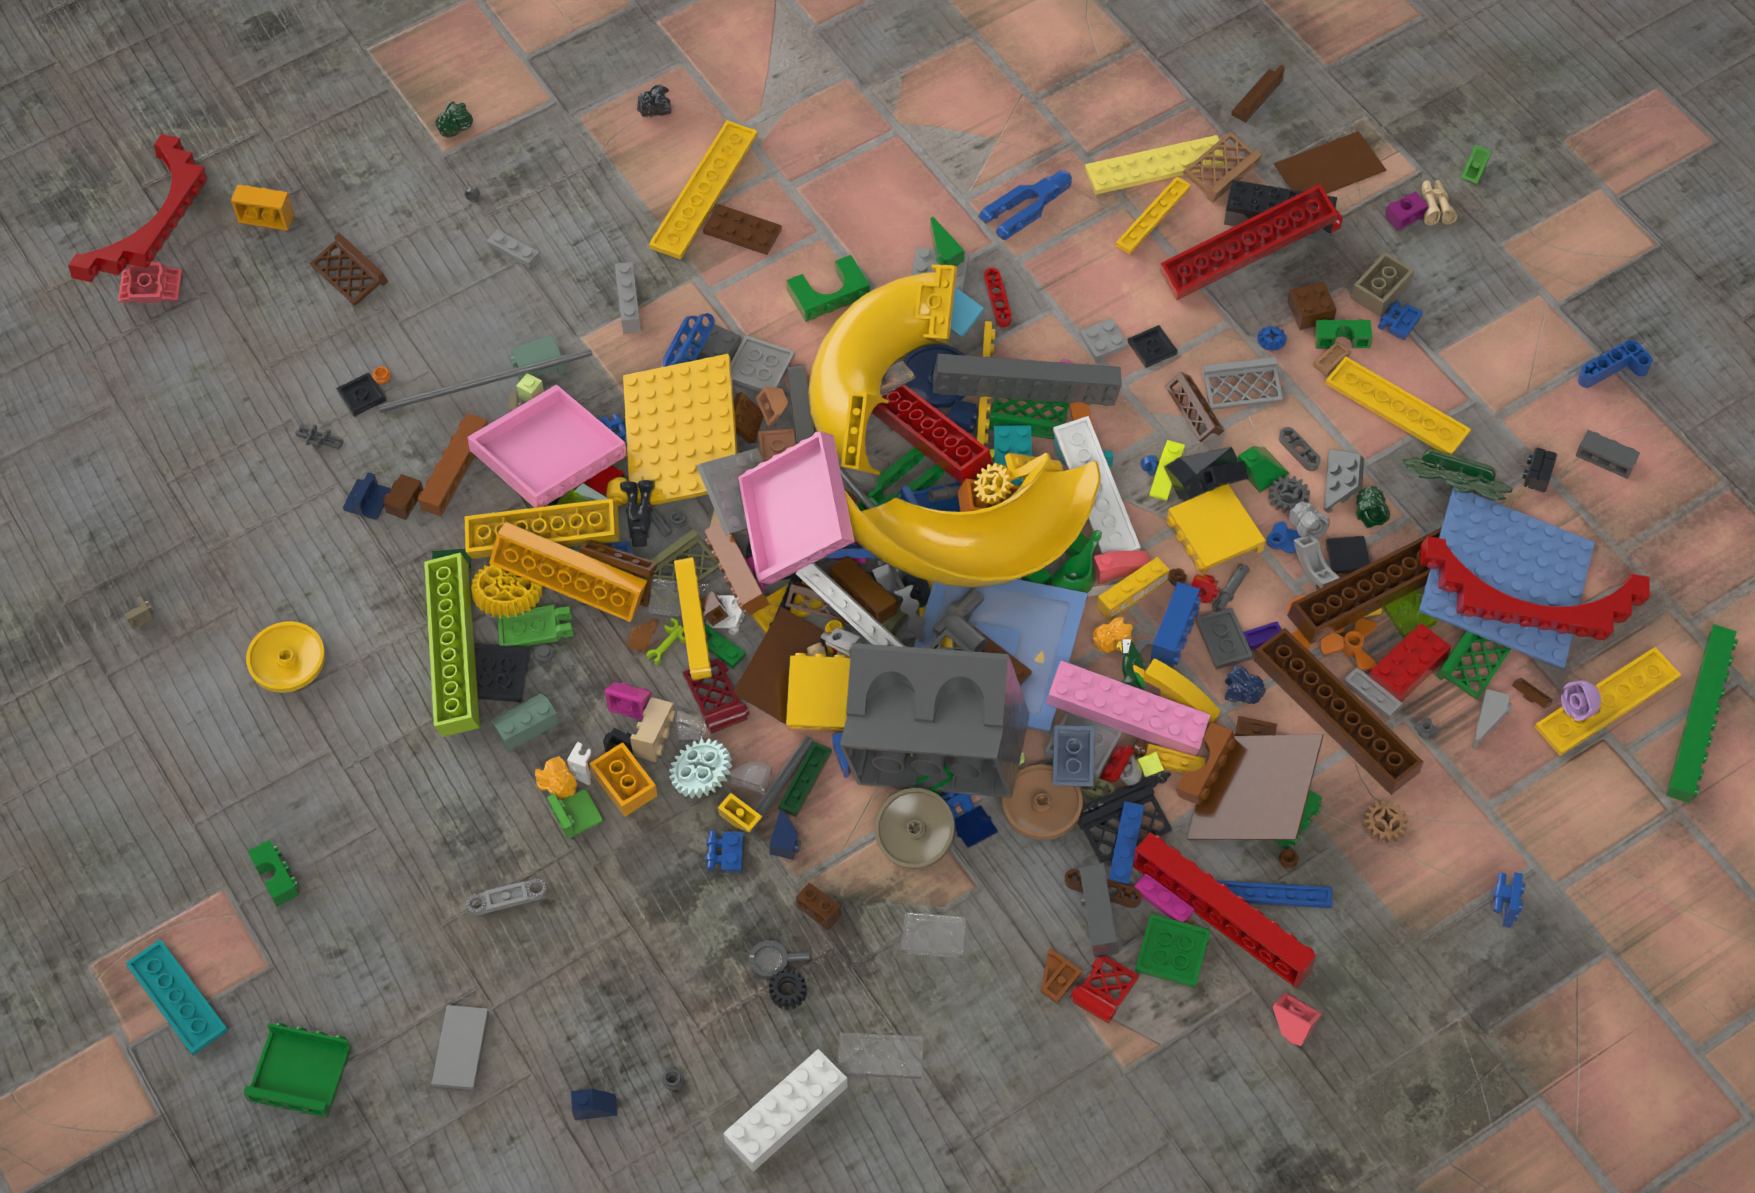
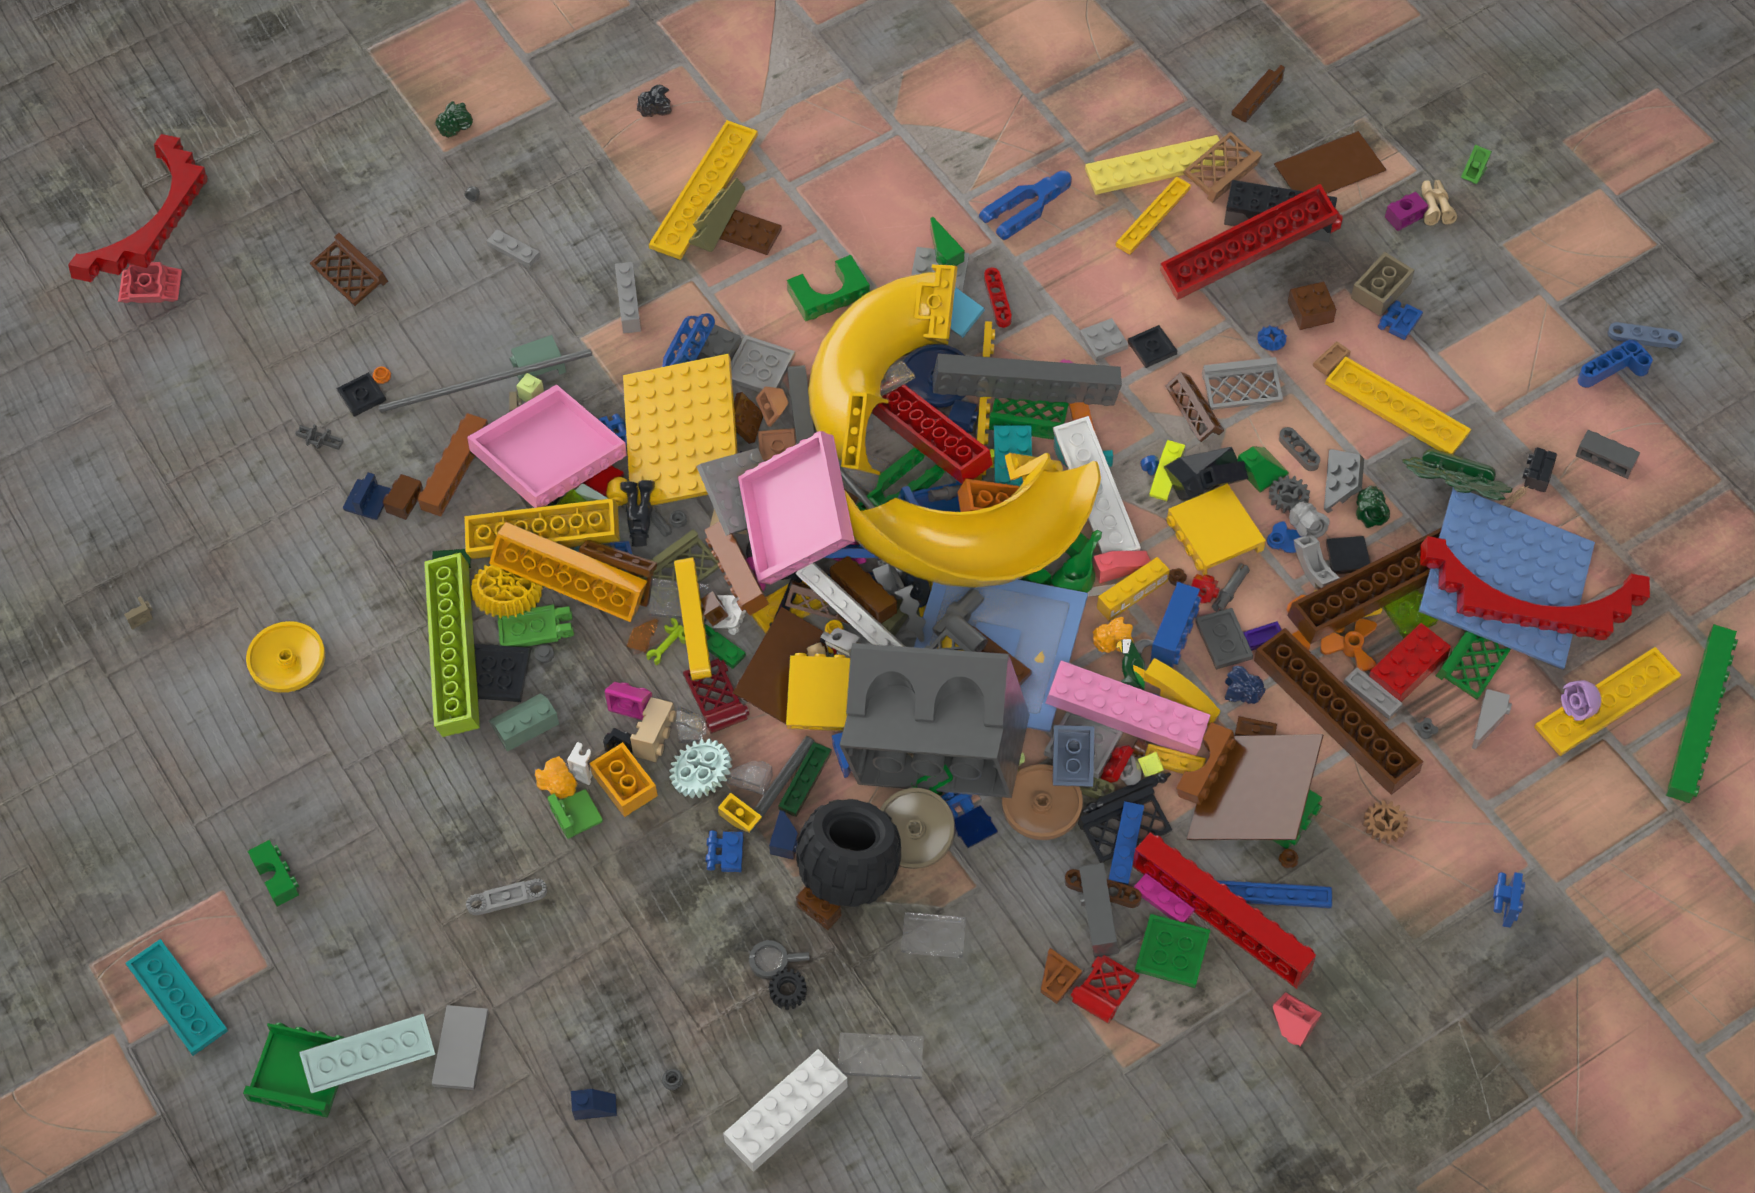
light orange brick [231,184,295,231] -> none
yellow gear [974,463,1014,505] -> none
green arch [1314,319,1373,349] -> none
reddish brown plate [1512,678,1553,708] -> none
none -> light aqua plate [299,1014,435,1093]
none -> olive wedge [689,178,745,252]
none -> black tyre [796,799,902,907]
none -> sand blue plate [1608,322,1683,349]

